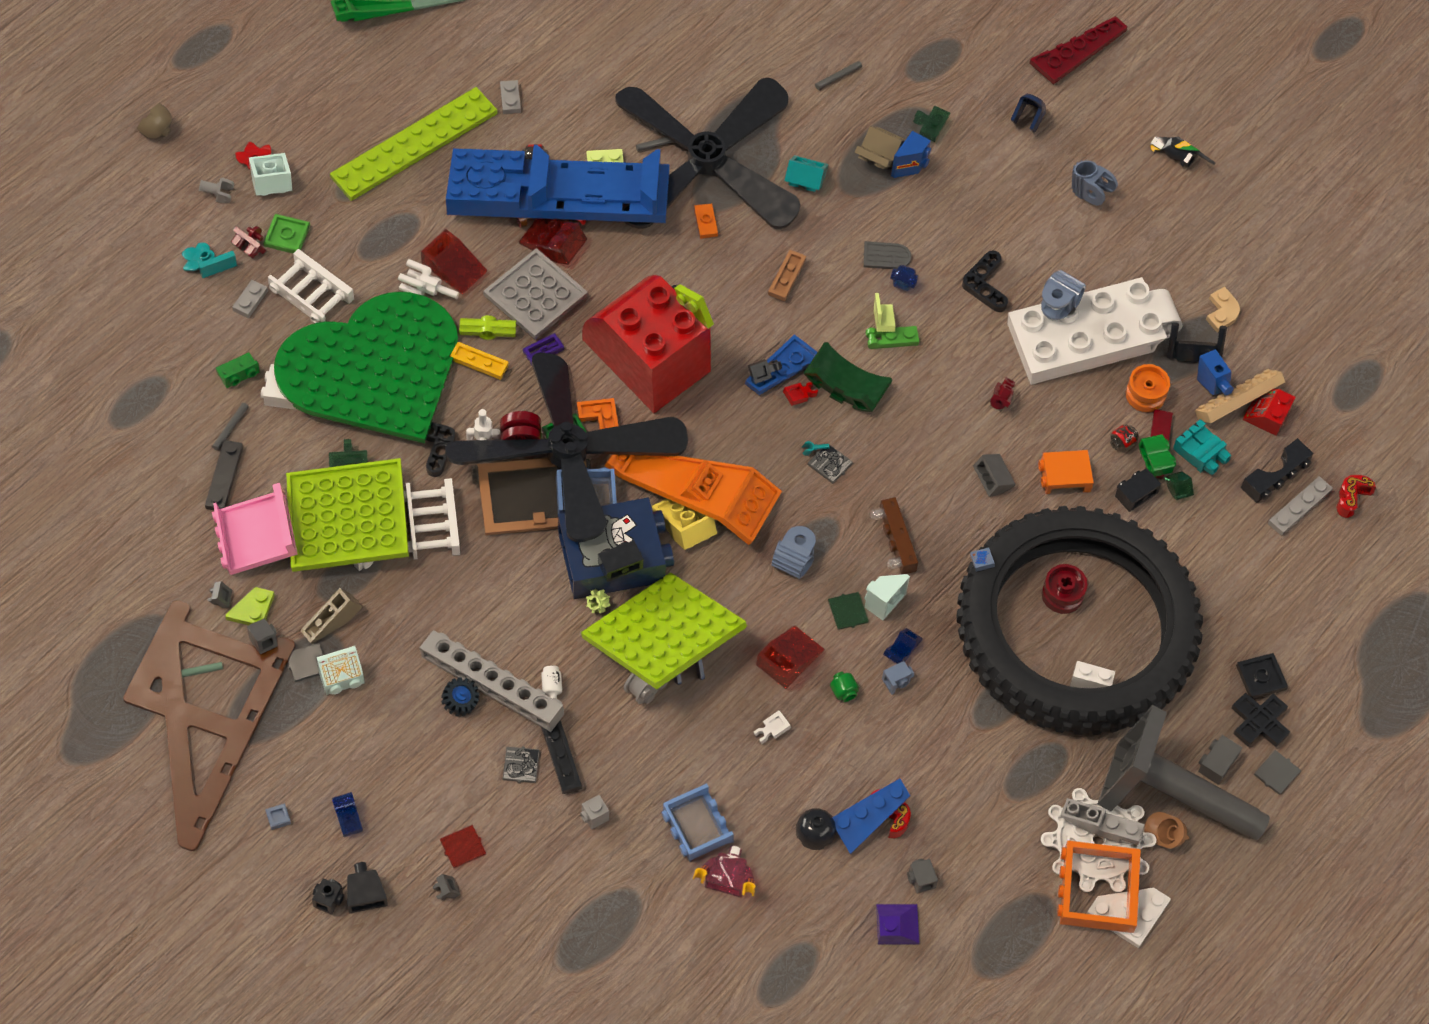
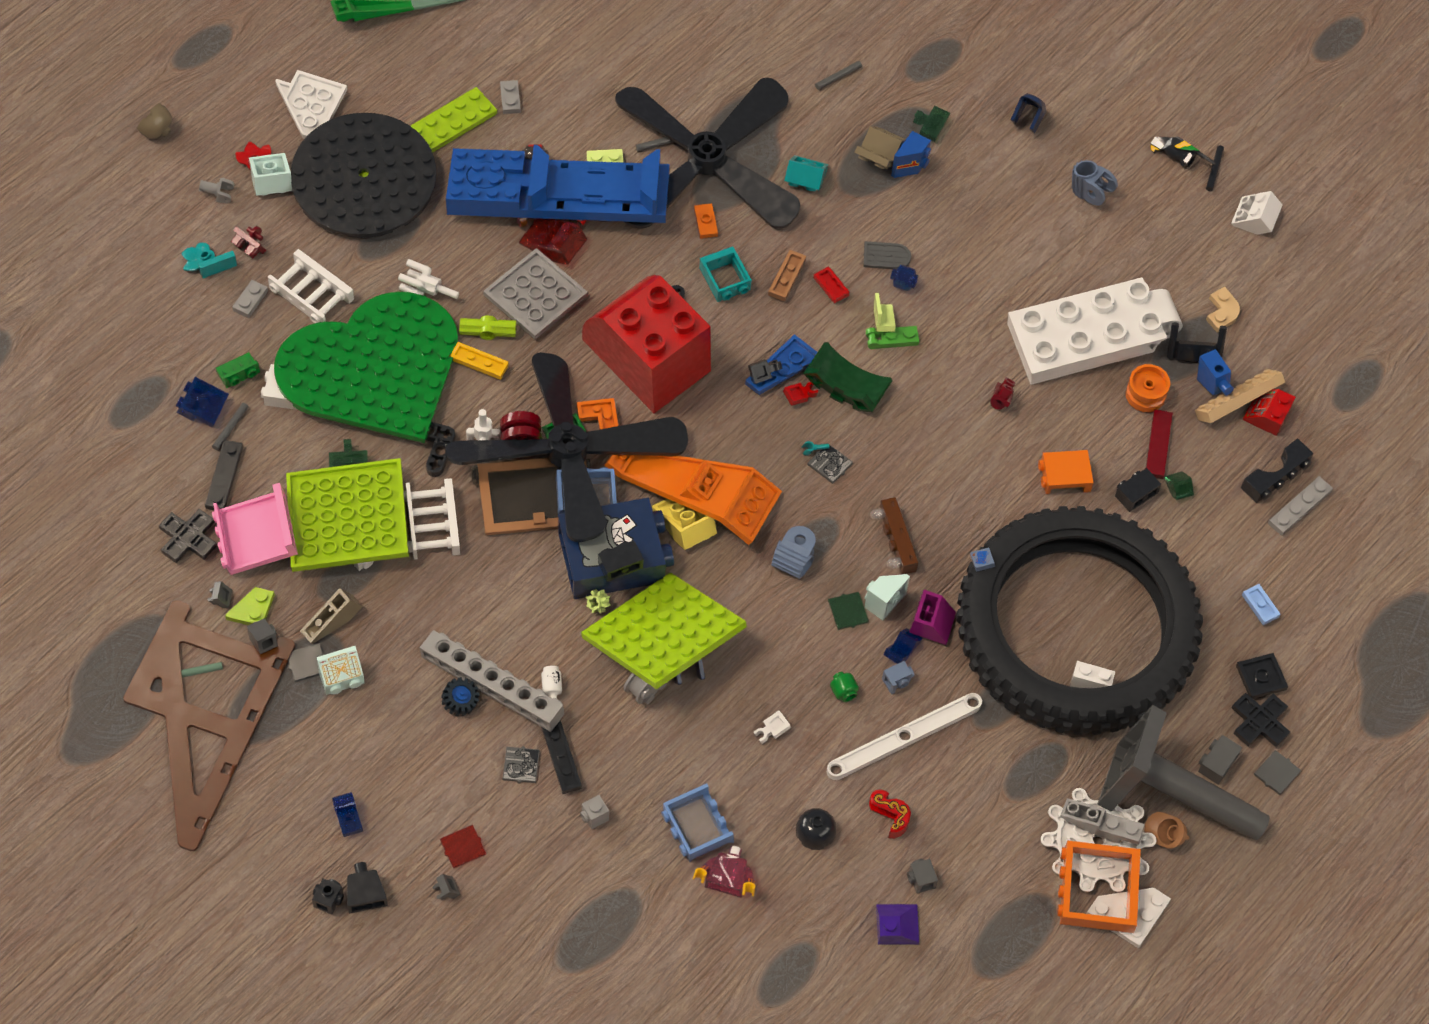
bright green tile [263,214,310,253] -> none
sand blue tile [265,803,291,830] -> none
clear red slope [421,229,487,295] -> none
dark purple tile [523,333,564,365] -> none
lime wing [674,284,714,329] -> none
clear red slope [756,625,825,689] -> none
blue wing [832,778,910,854] -> none
black beam [962,250,1008,312] -> none
dark grey brick [973,454,1016,497] -> none
dark red wing [1029,16,1128,85] -> none
sand blue piece [1041,270,1086,320] -> none
dark red wheel [1041,564,1088,614] -> none
clear smoke head [1110,424,1139,452] -> none
green brick [1139,434,1176,476] -> none
teal hips [1173,419,1232,475] -> none
red animal [1336,475,1376,518] -> none
none -> black plate [159,509,217,563]
none -> clear blue plate [176,377,229,427]
none -> white wing [276,70,347,139]
none -> black plate [291,113,436,238]
none -> teal window [699,246,752,302]
none -> red plate [813,266,850,304]
none -> white beam [827,693,982,780]
none -> magenta slope [909,590,956,645]
none -> black bar [1206,145,1224,191]
none -> white slope [1231,191,1282,235]
none -> light blue plate [1242,584,1280,625]

